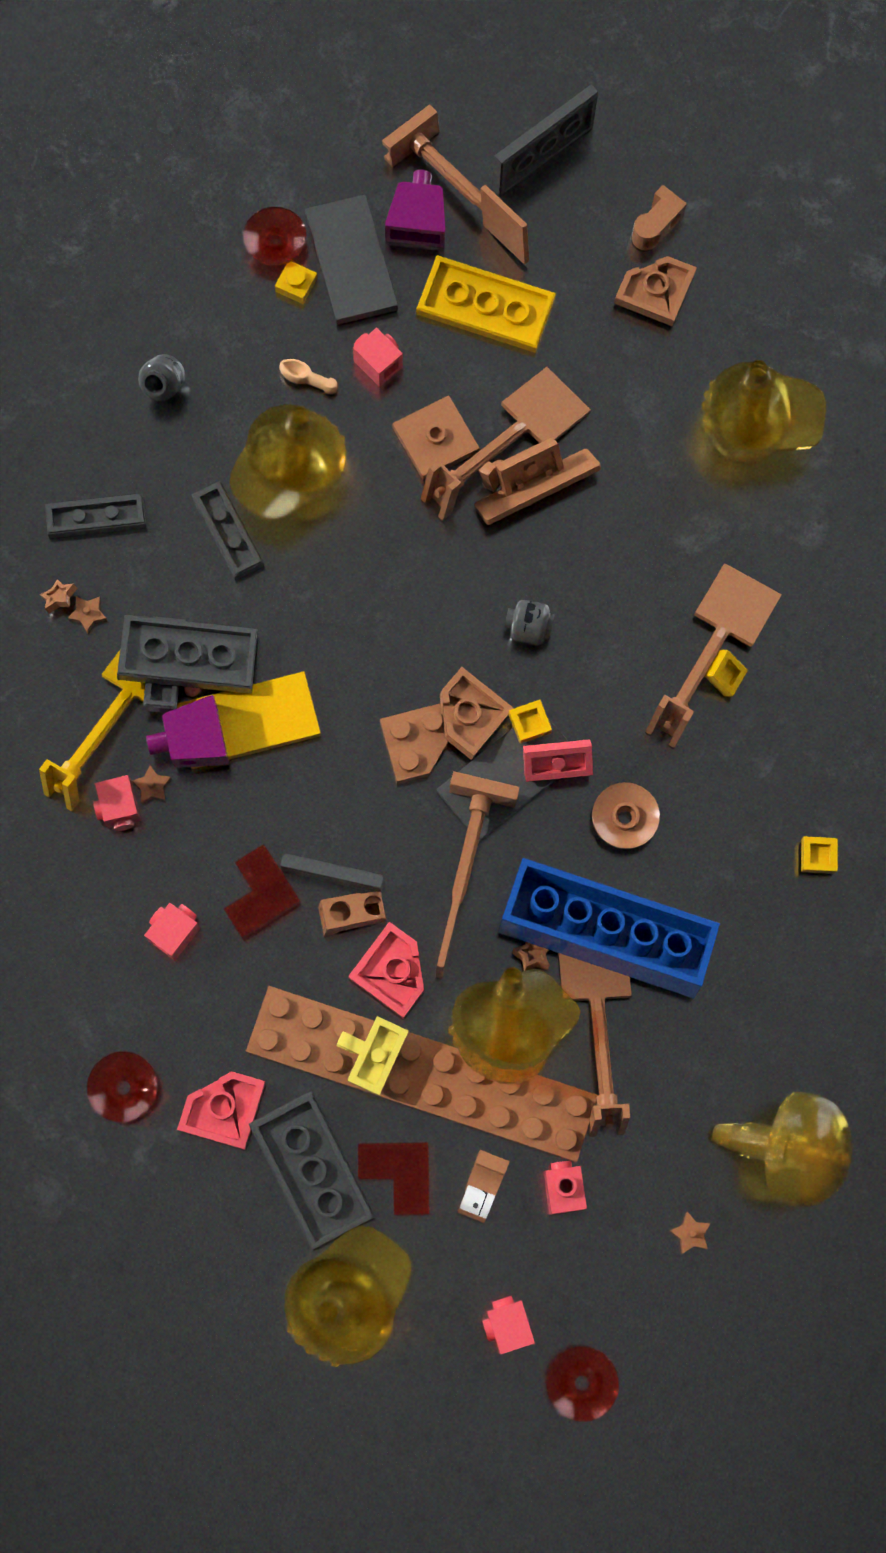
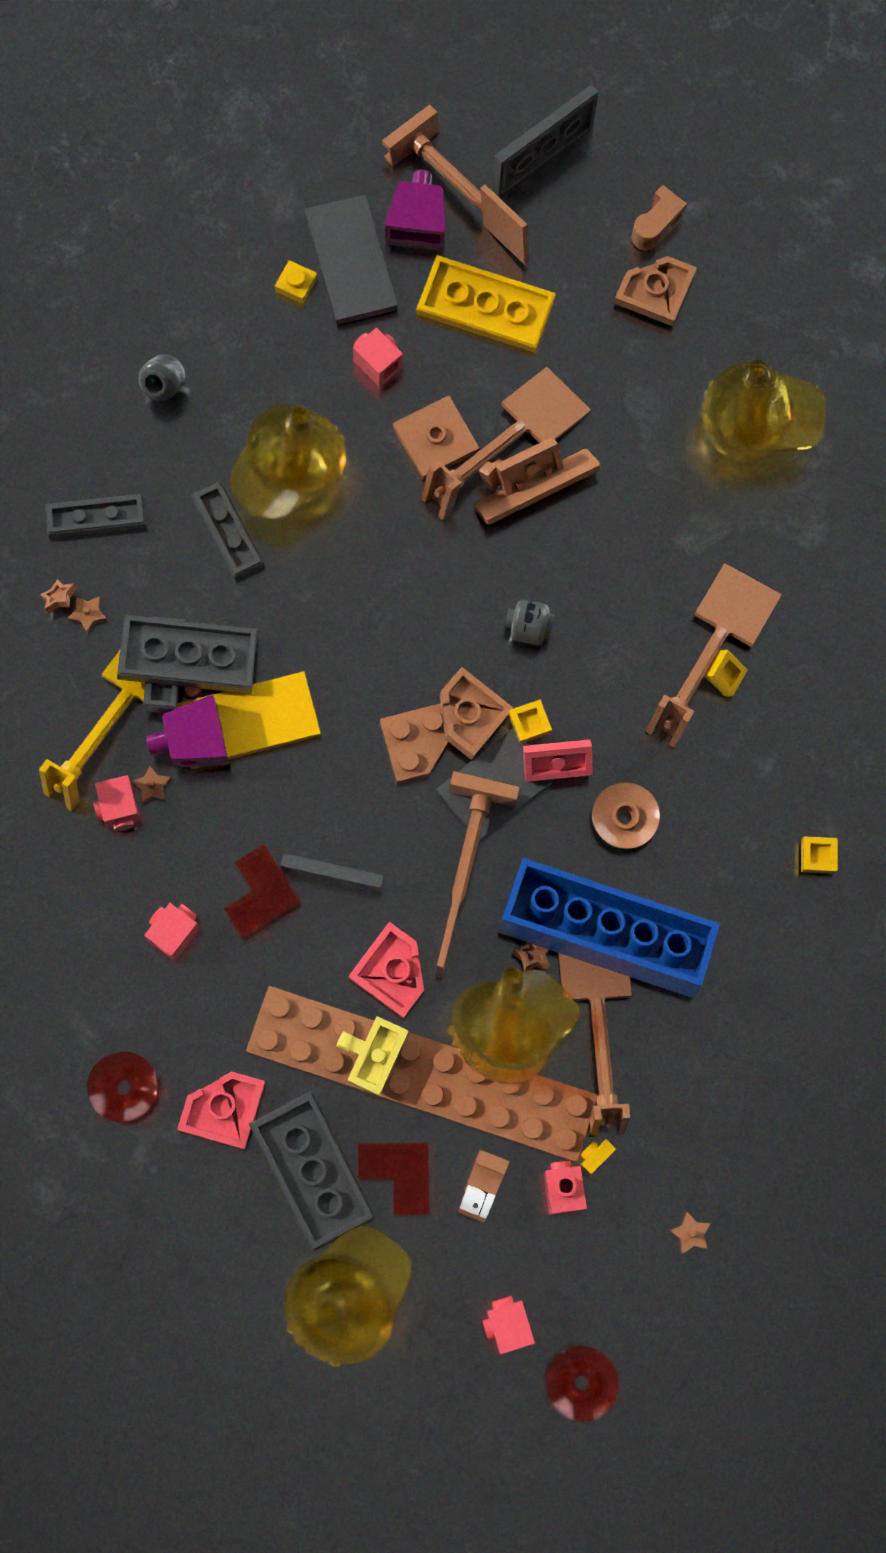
clear red dish [243,207,307,266] -> none
light nougat piece [279,359,338,395] -> none
nougat leg [318,892,387,936] -> none
clear yellow piece [712,1092,853,1207] -> none
none -> yellow plate [579,1139,616,1176]

